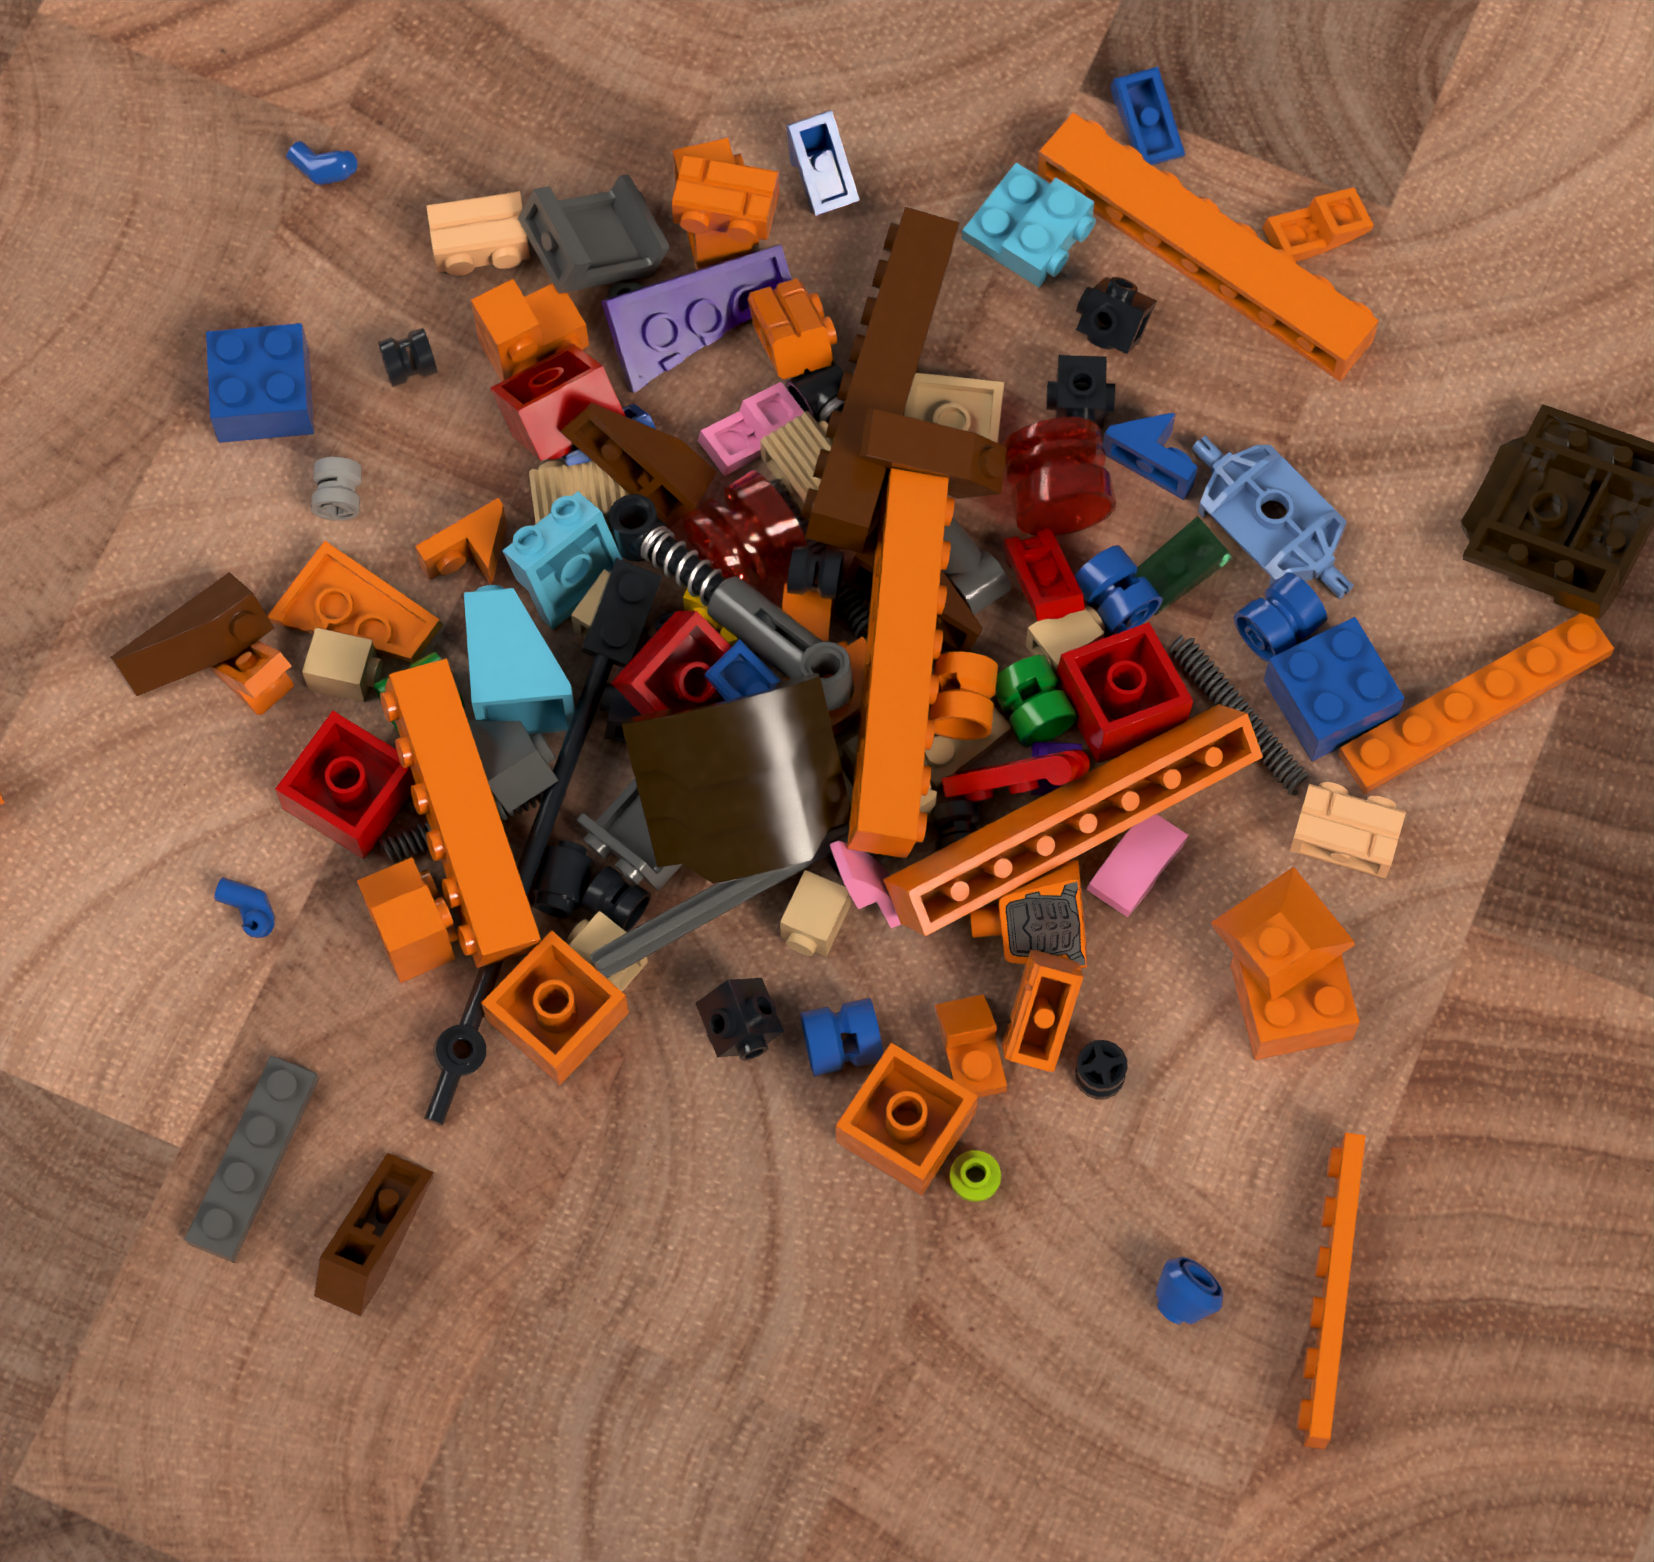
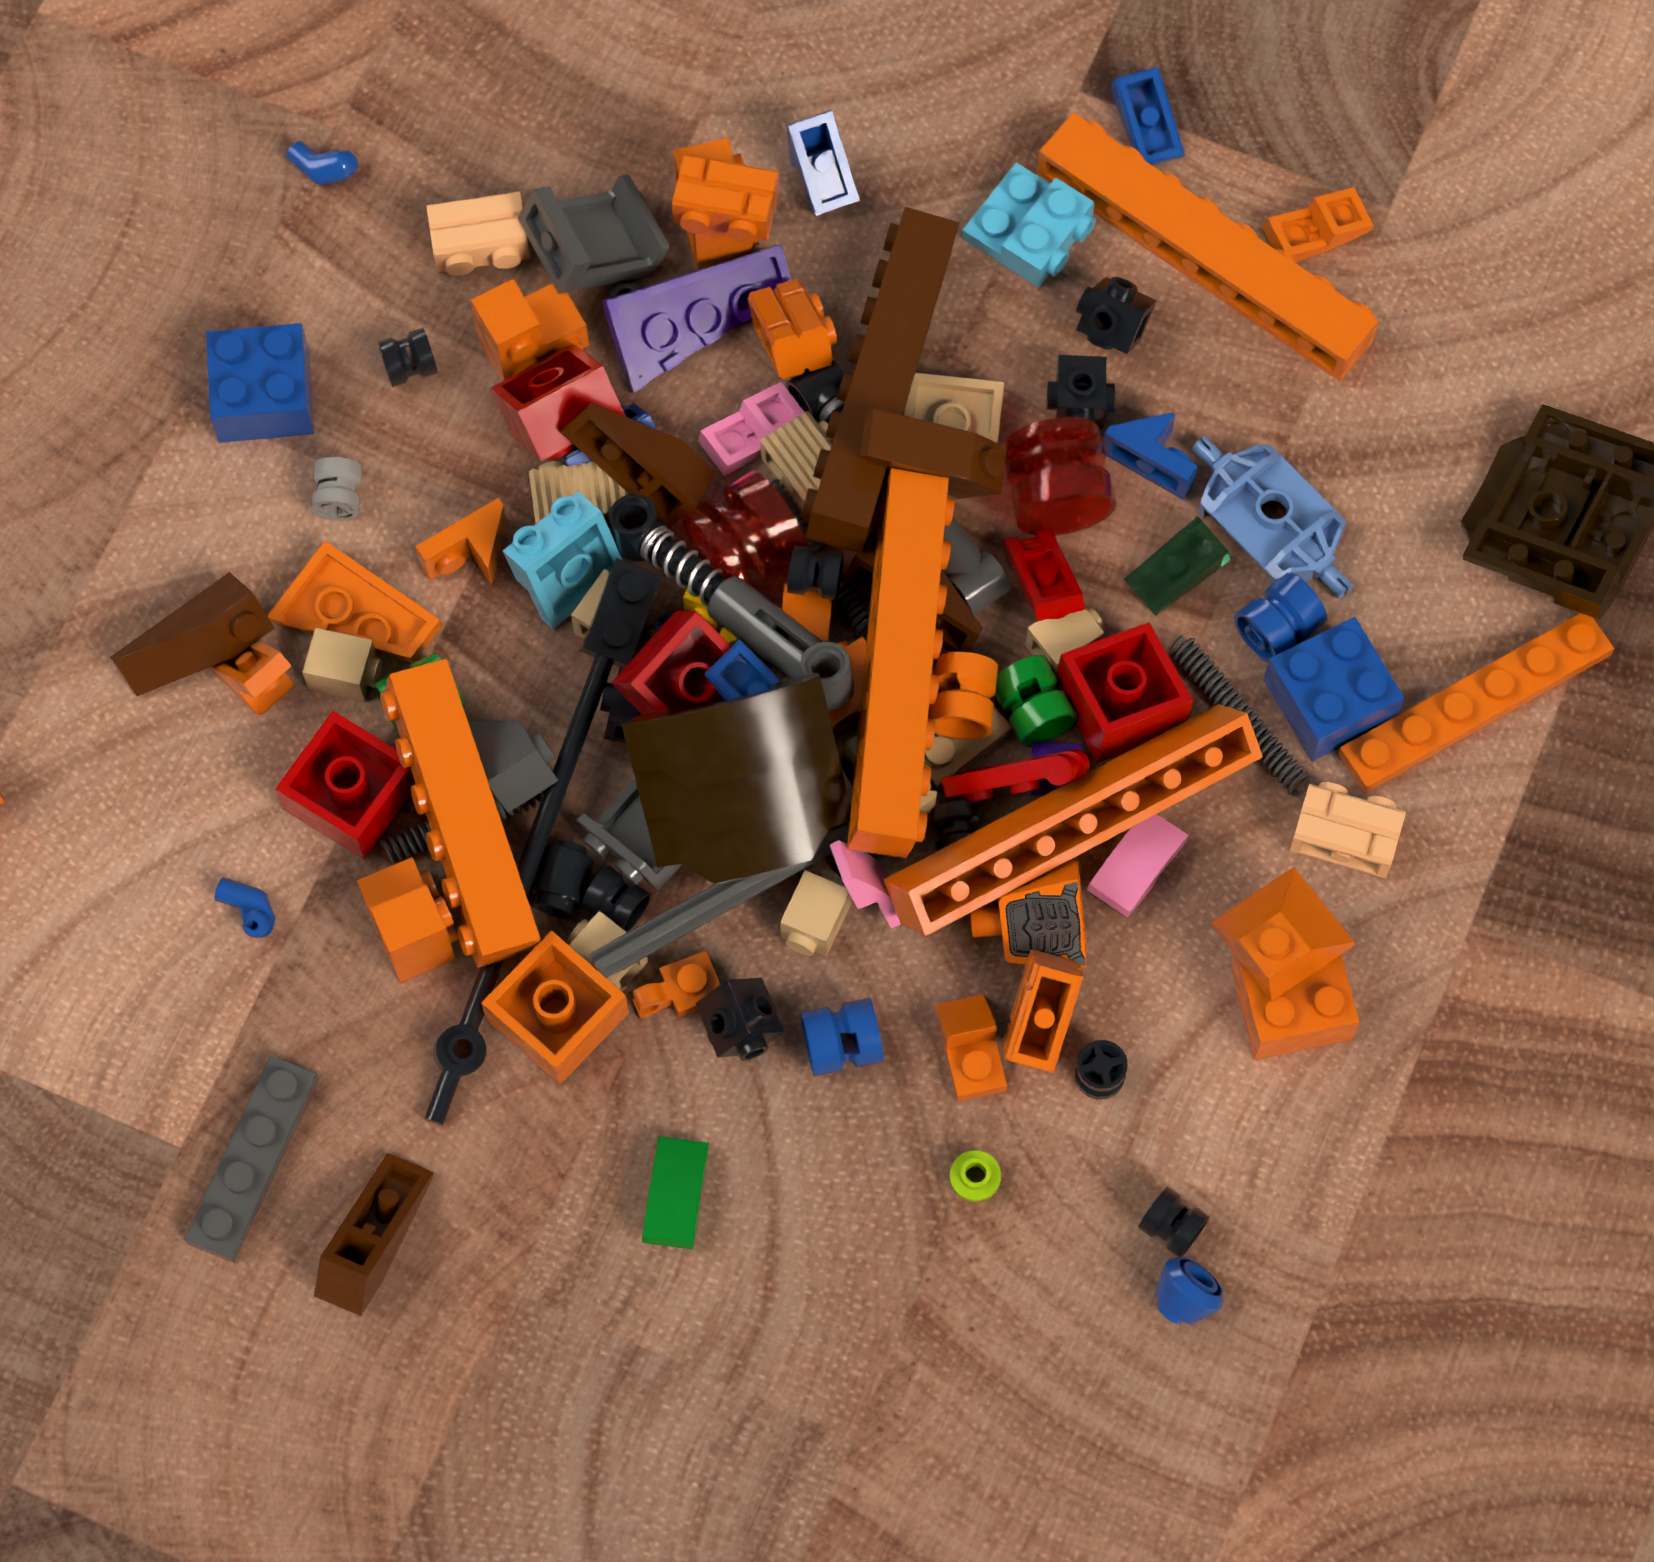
medium azure slope [464,585,575,734] -> none
orange brick [835,1042,978,1196] -> none
blue wheel [1075,545,1163,636] -> none
orange plate [1297,1132,1366,1450] -> none
none -> orange plate [632,950,721,1019]
none -> green slope [642,1136,709,1250]
none -> black wheel [1138,1186,1210,1257]

